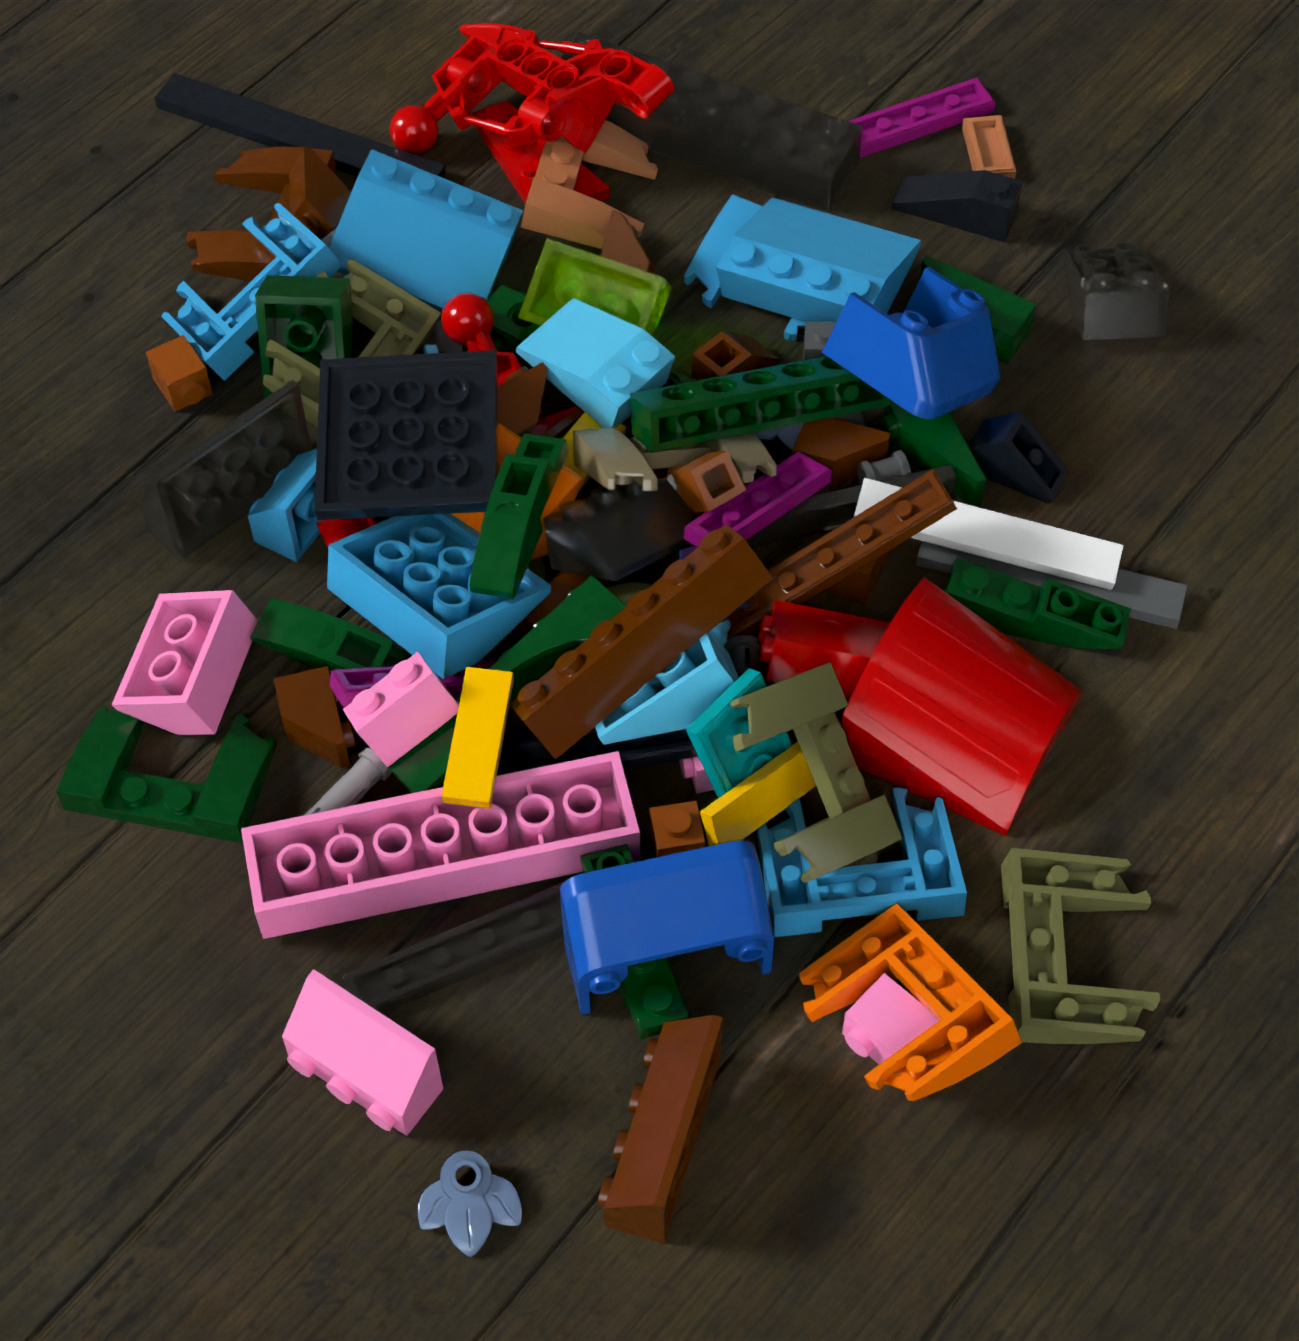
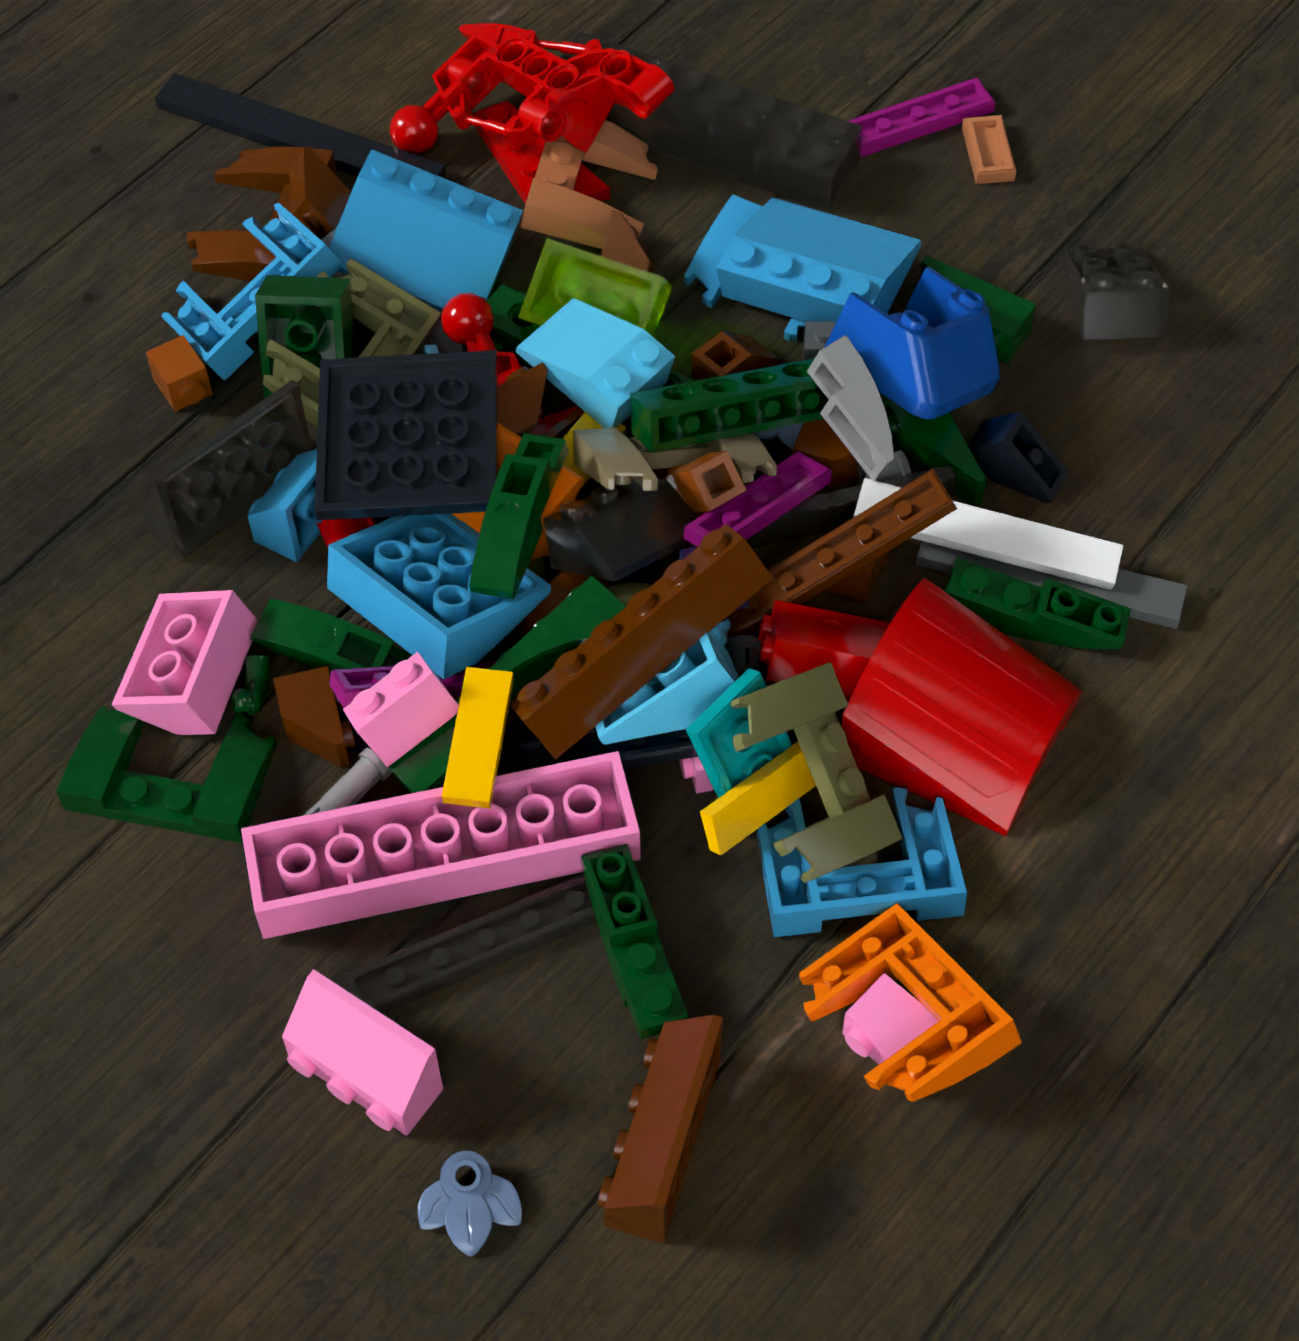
blue windscreen [560,840,774,1015] -> none
dark orange brick [649,801,705,858] -> none
black slope [891,170,1023,242] -> none
olive wedge [1001,848,1160,1044] -> none
none -> dark green arm [232,655,269,716]
none -> light grey slope [807,335,894,482]

